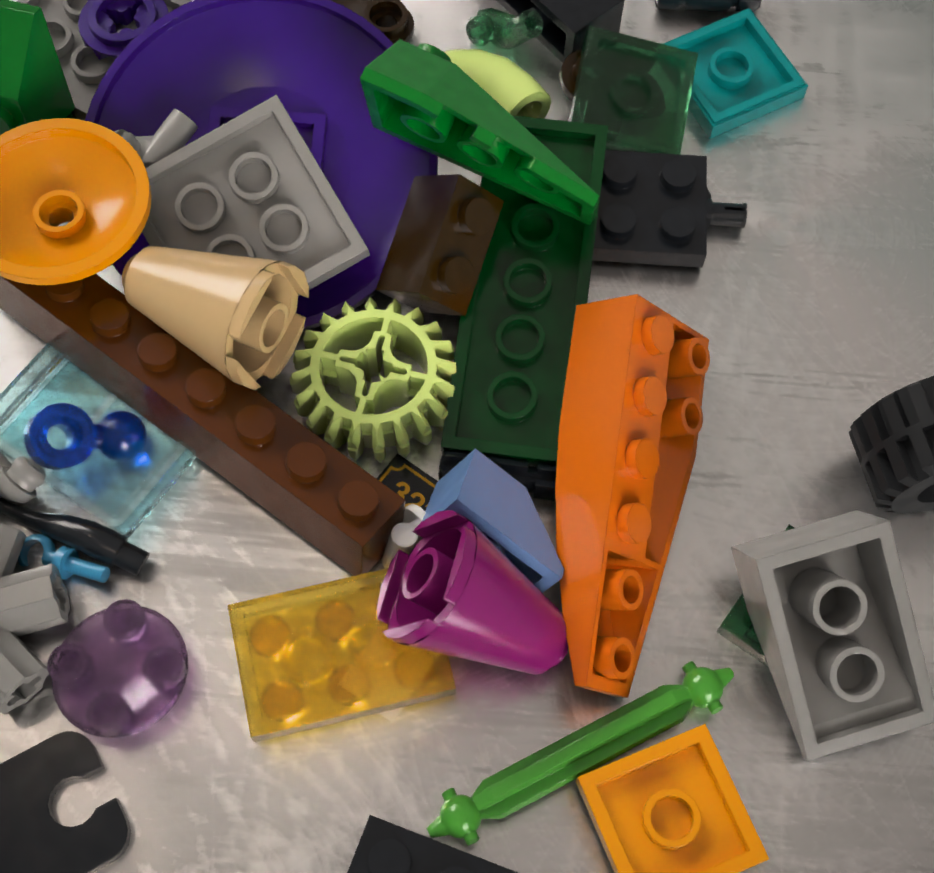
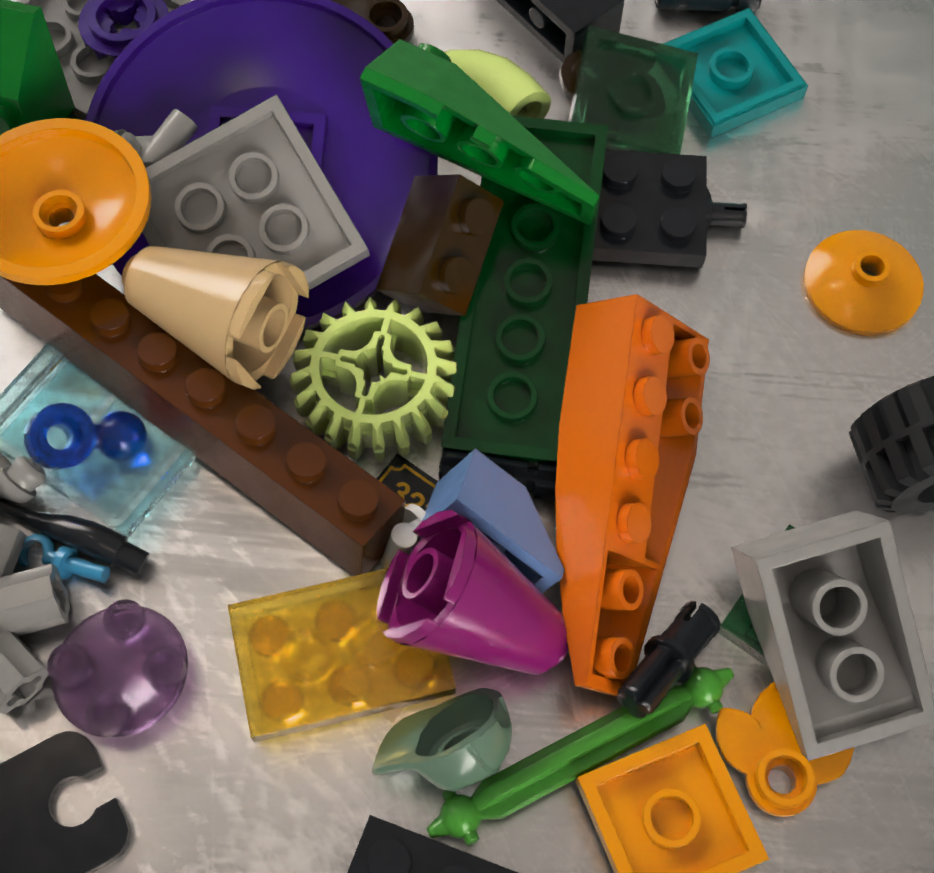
clear green arm [466,8,543,50] -> none
none -> sand green piece [372,688,512,792]
none -> black axle [617,601,721,719]
none -> light orange plate [716,682,854,817]
none -> light orange dish [804,230,924,336]

